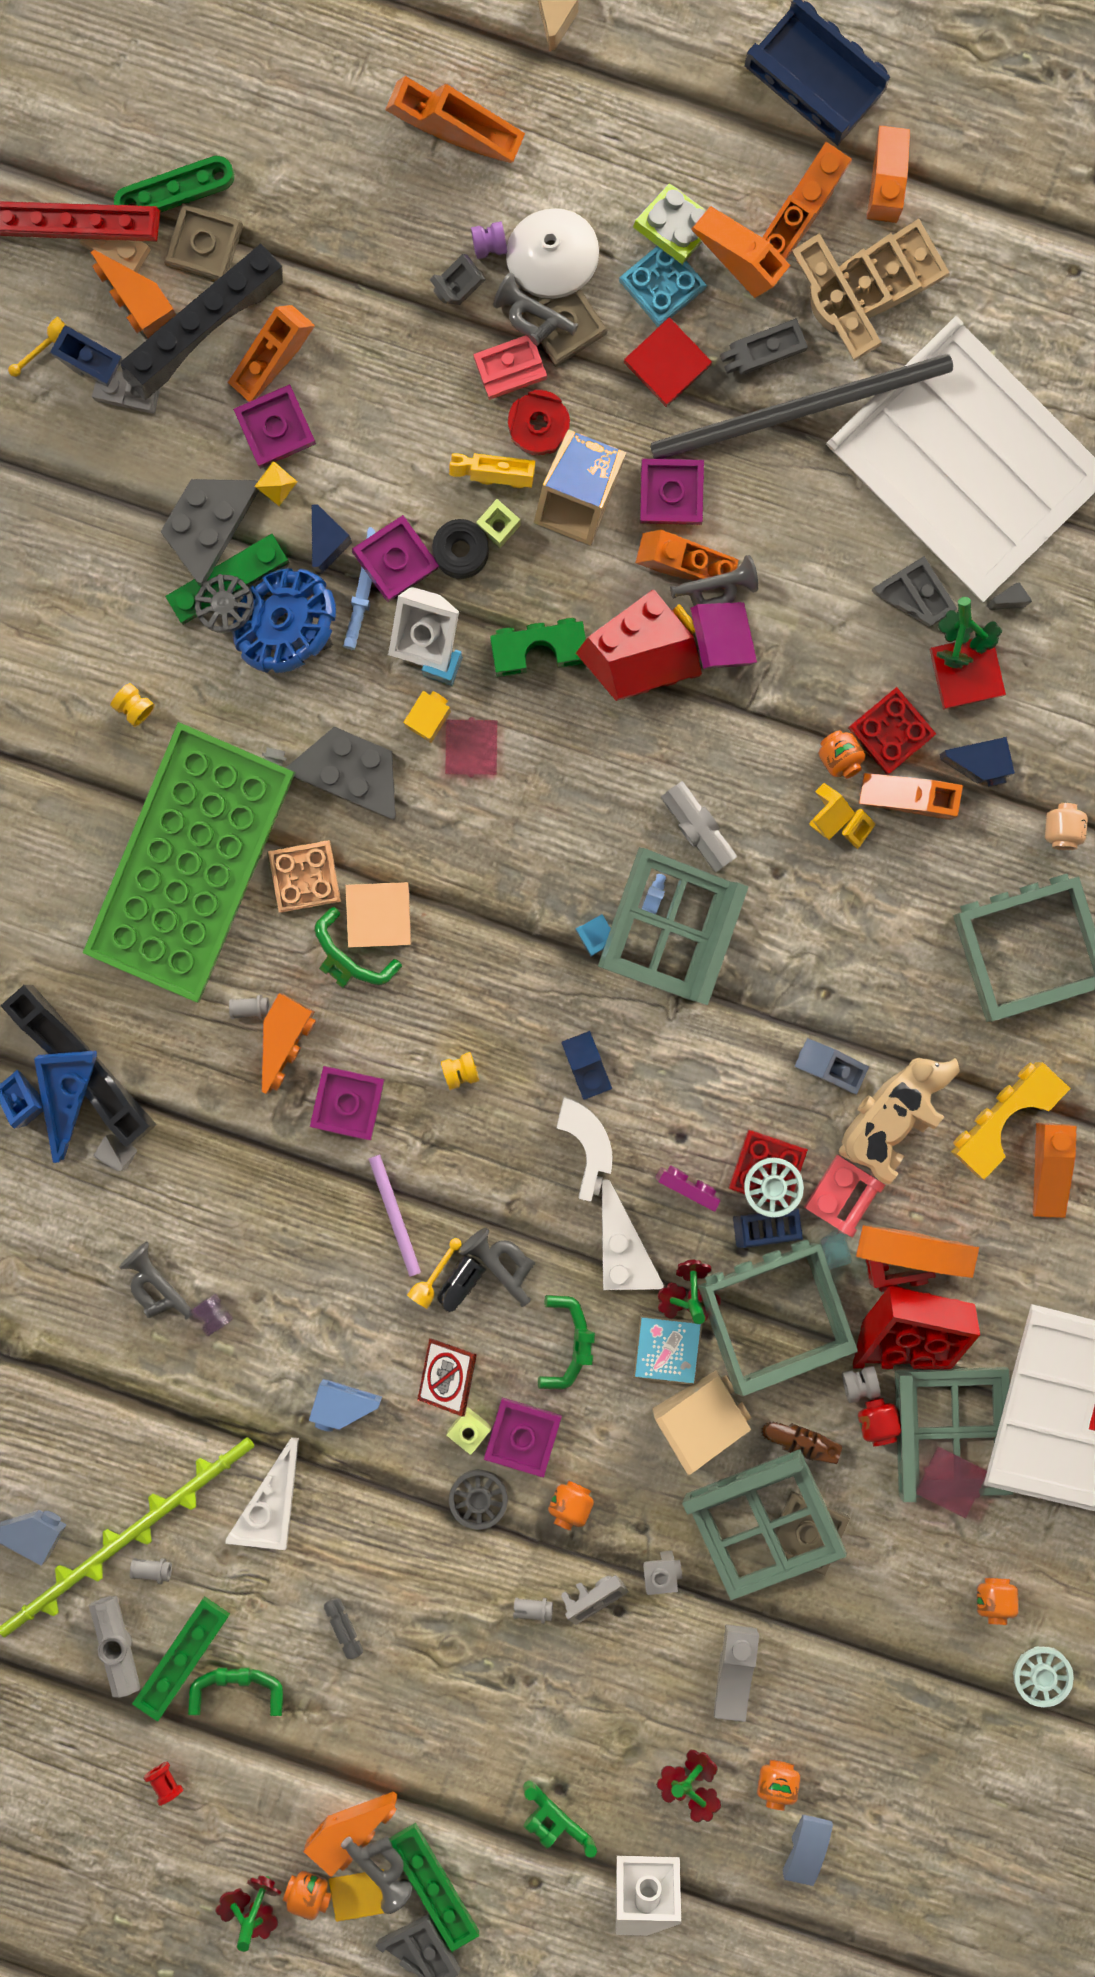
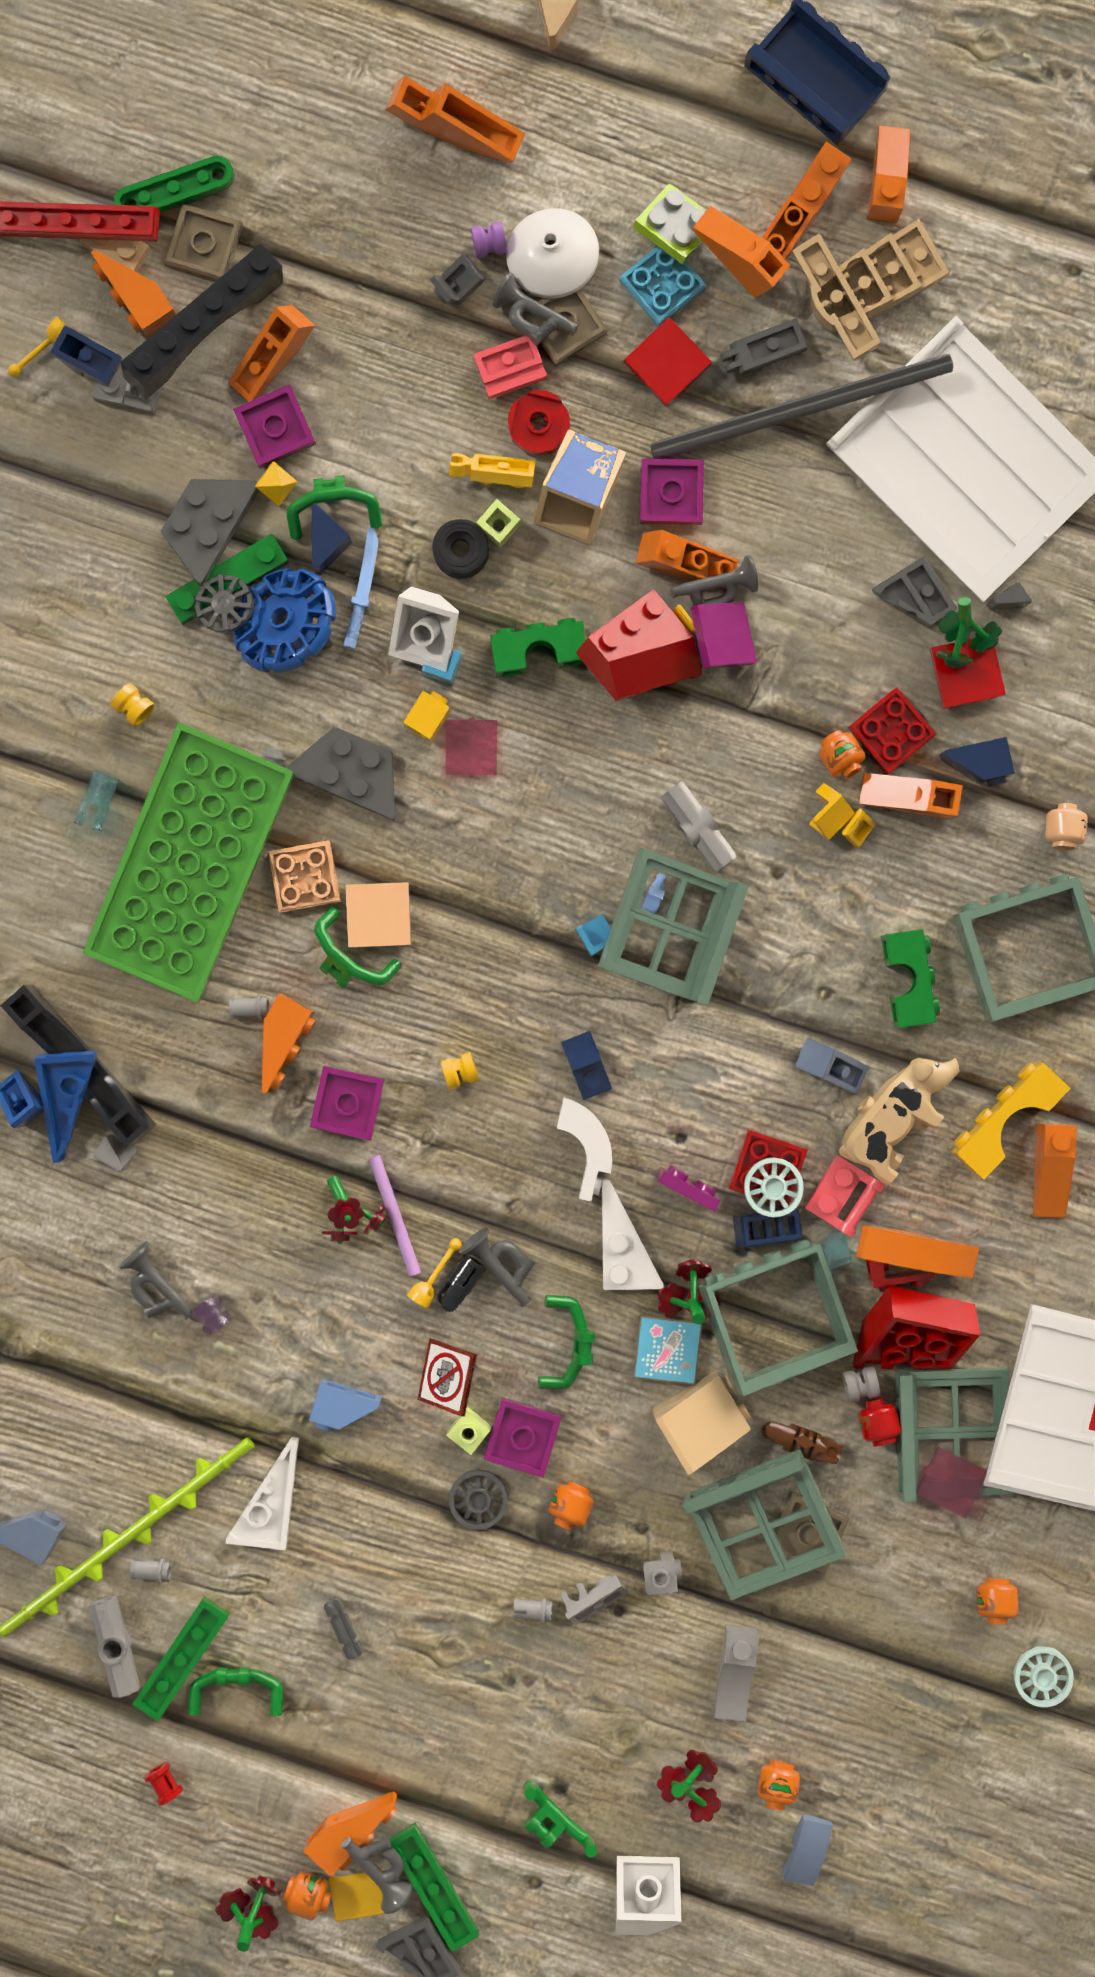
magenta plate [352,515,439,603] -> none
none -> clear light blue hinge [74,770,119,832]
none -> green piece [286,475,382,539]
none -> dark red plant [322,1176,387,1244]
none -> green arch [881,929,940,1028]

